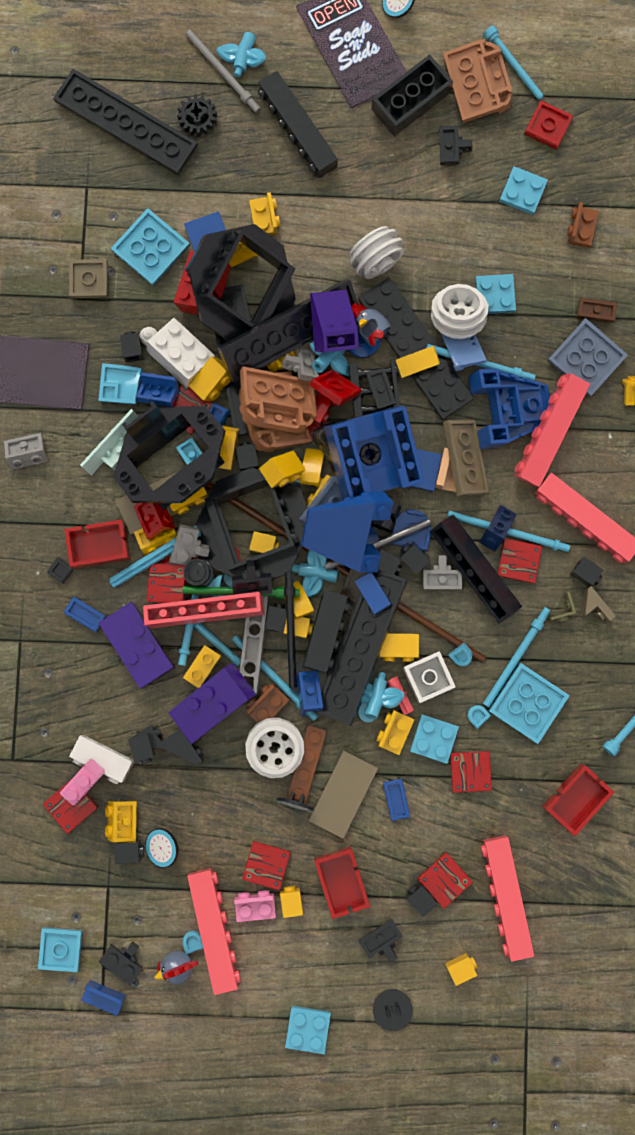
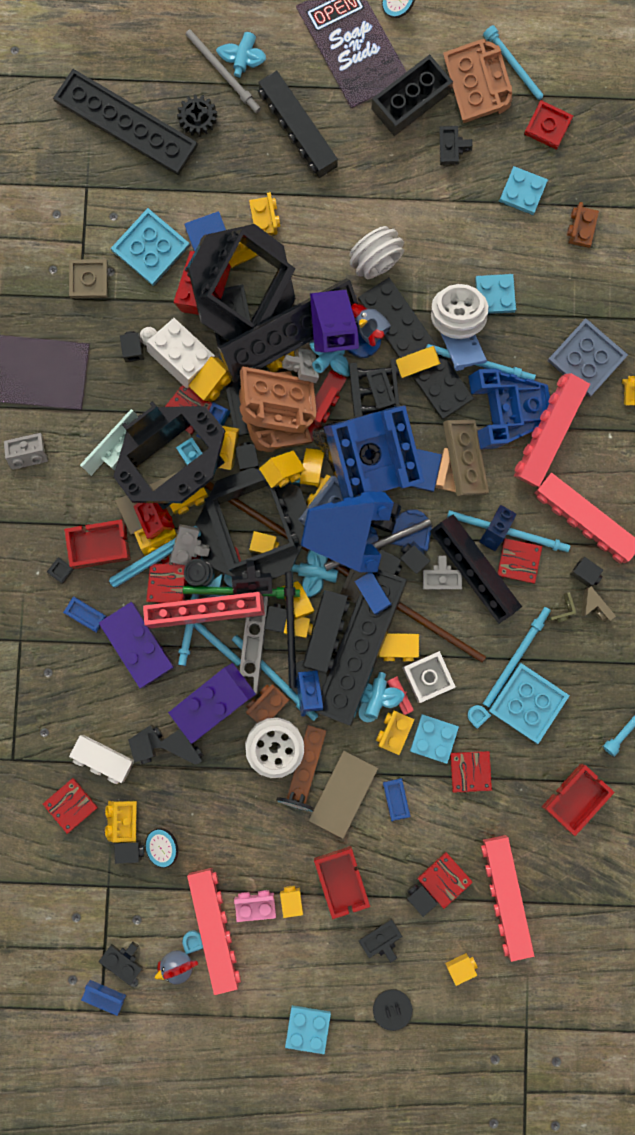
medium azure plate [38,927,83,972] -> none
bright pink brick [60,759,105,805] -> none
medium azure plate [98,363,143,405] -> none
blue bracket [136,373,180,407] -> none
yellow brick [183,645,222,688] -> none
red tile [242,840,291,891] -> none
red tile [310,370,362,406] -> none
medium azure tile [449,643,473,666] -> none
reddish brown plate [576,297,617,323] -> none

